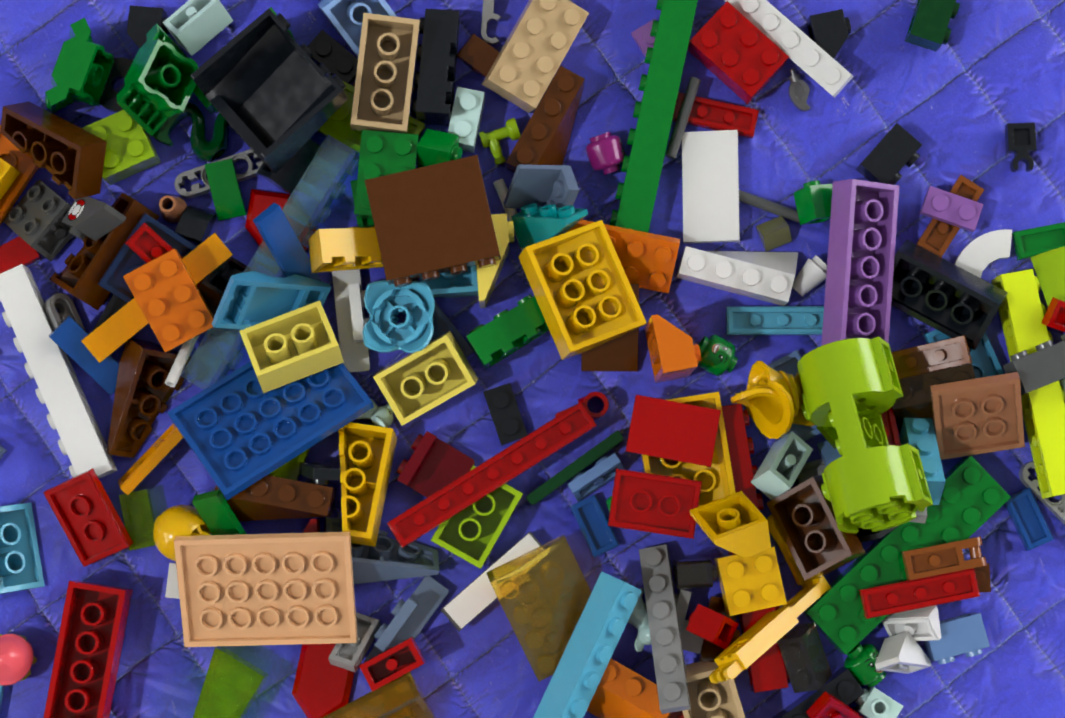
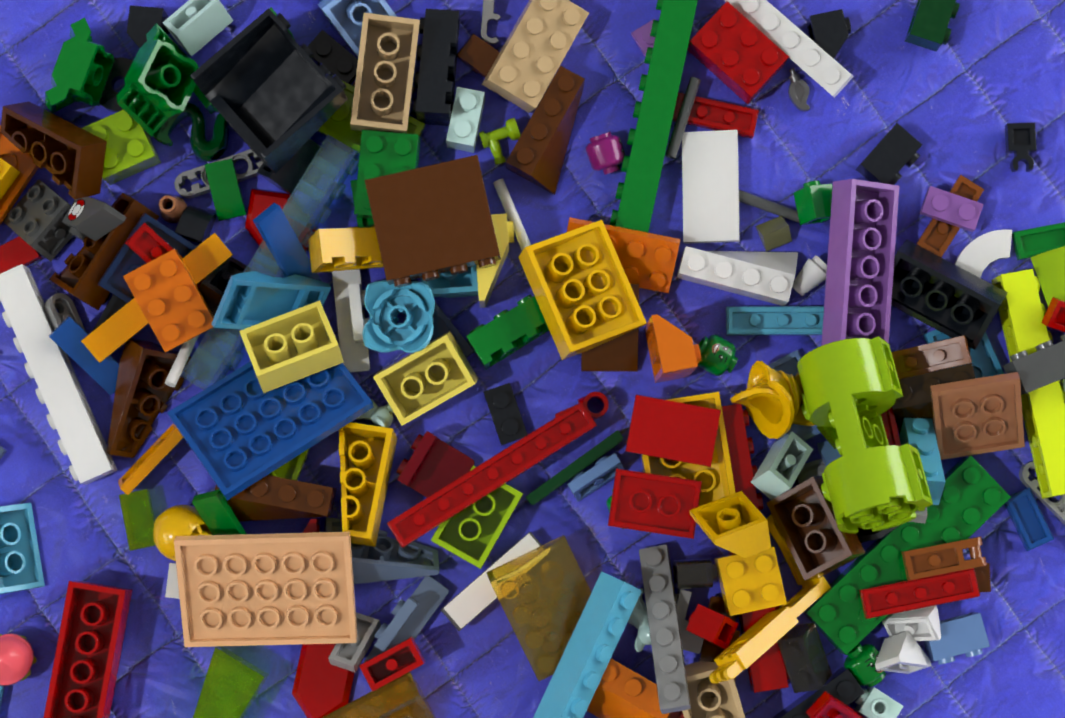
red tile [43,468,133,567] -> none
black plate [299,462,341,485] -> none
green brick [417,129,463,168] -> none
sand blue bracket [503,164,579,209] -> none
teal slope [511,203,588,248] -> none
blue tile [570,494,619,557] -> none

